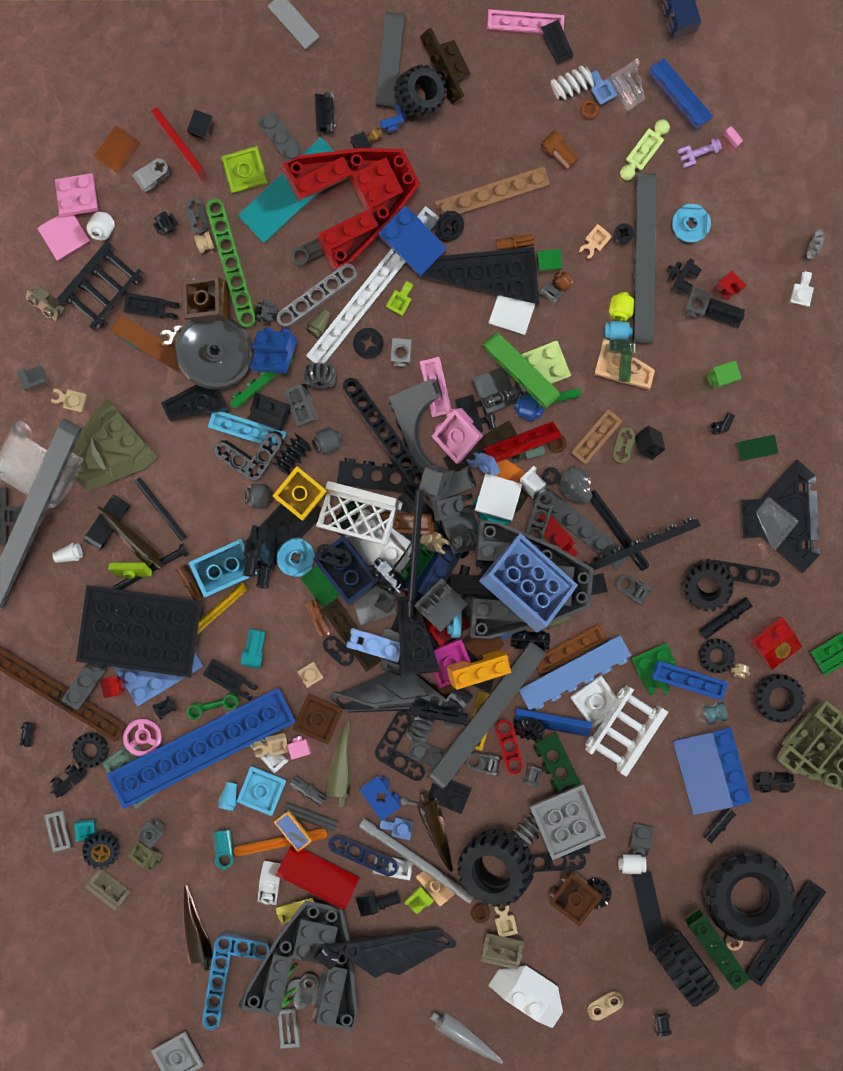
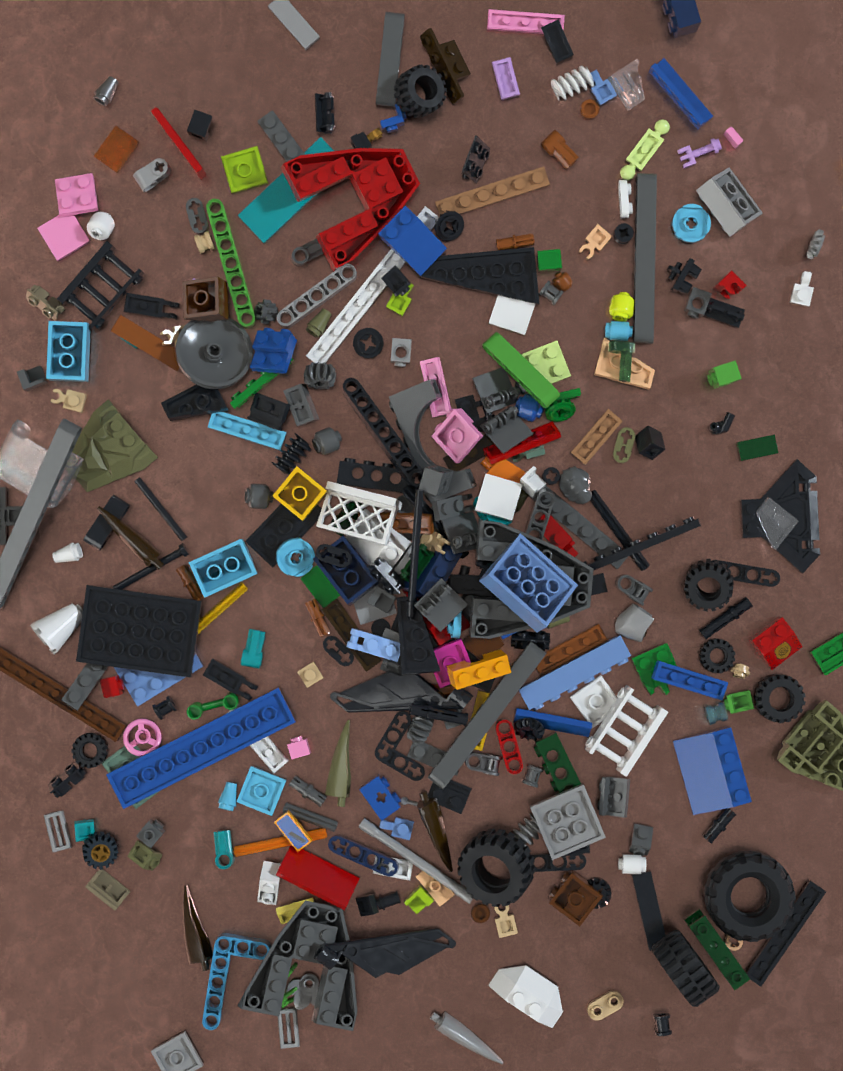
black pin [19,722,35,747] -> none
lime plate [108,563,152,579] -> none
black gear [153,211,177,236] -> none
black beam [214,431,284,480] -> none
black connector [243,525,276,589] -> none
tan plate [253,733,288,757] -> none
reddish brown plate [293,694,343,745] -> none
medium blue plate [466,452,500,476] -> none
dark tan hinge [480,933,524,970] -> none
reddish brown tile [547,435,567,453] -> none
black hinge [754,772,796,793] -> none
none -> white cone [30,603,83,655]
none -> medium azure brick [46,321,91,382]
none -> flat silver cone [93,76,119,106]
none -> black tile [371,619,390,637]
none -> black bracket [381,265,411,297]
none -> black hinge [461,135,490,184]
none -> dark grey hinge [479,406,533,454]
none -> lavender plate [492,57,520,100]
none -> green gear [545,399,576,422]
none -> dark grey bracket [597,776,630,818]
none -> light grey piece [615,603,654,642]
none -> white plate [618,180,633,219]
none -> light grey slope [696,167,763,237]
none -> bright green bracket [724,690,755,714]

